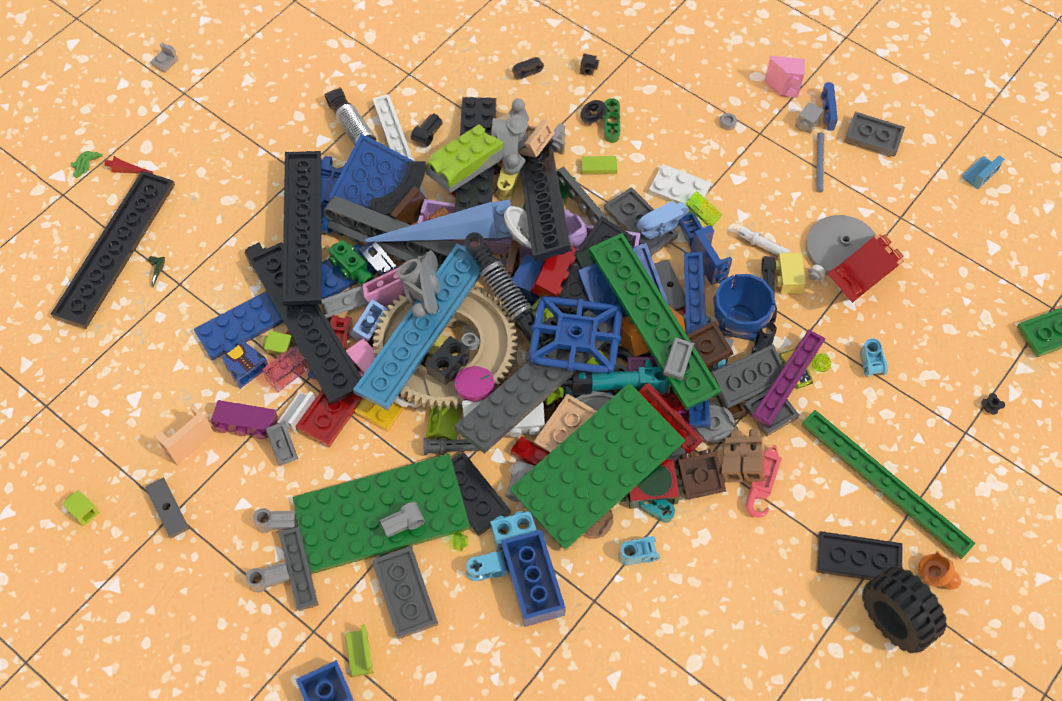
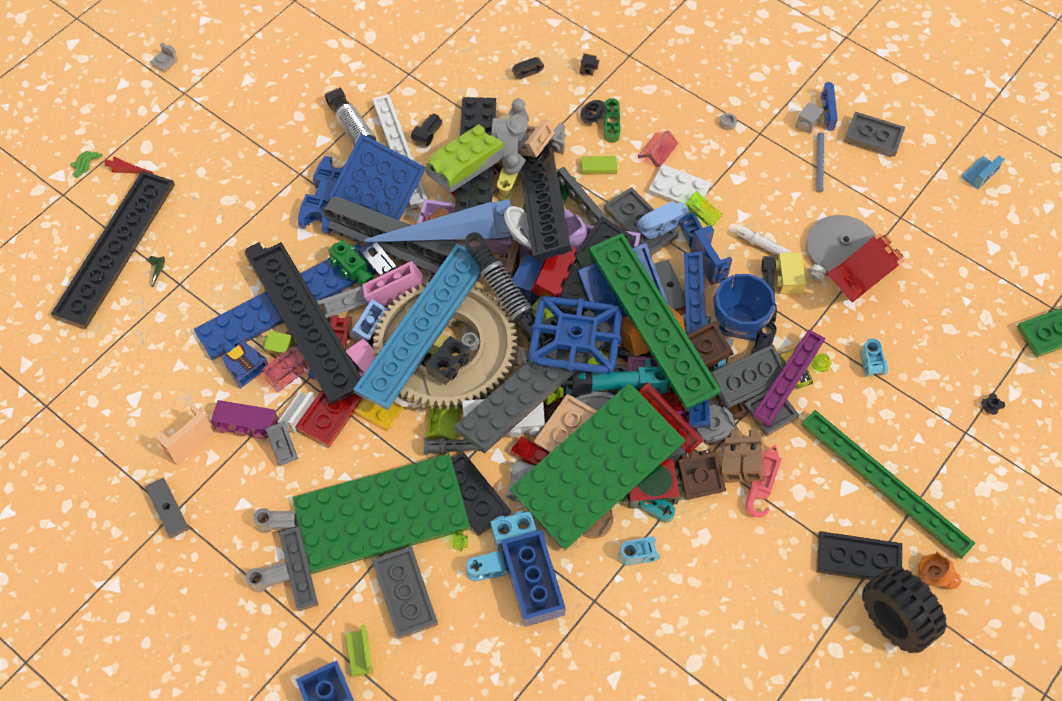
lime brick [62,490,100,526] -> none
black plate [282,151,322,306] -> none
black tile [371,161,426,215] -> none
light grey piece [380,502,425,538] -> none
reddish brown tile [391,186,428,225] -> none
light grey piece [397,250,440,318] -> none
dark pink tile [454,366,495,402] -> none
light grey tile [663,337,694,381] -> none
bright pink slope [765,56,805,97] -> none
none -> clear pink panel [637,130,679,167]

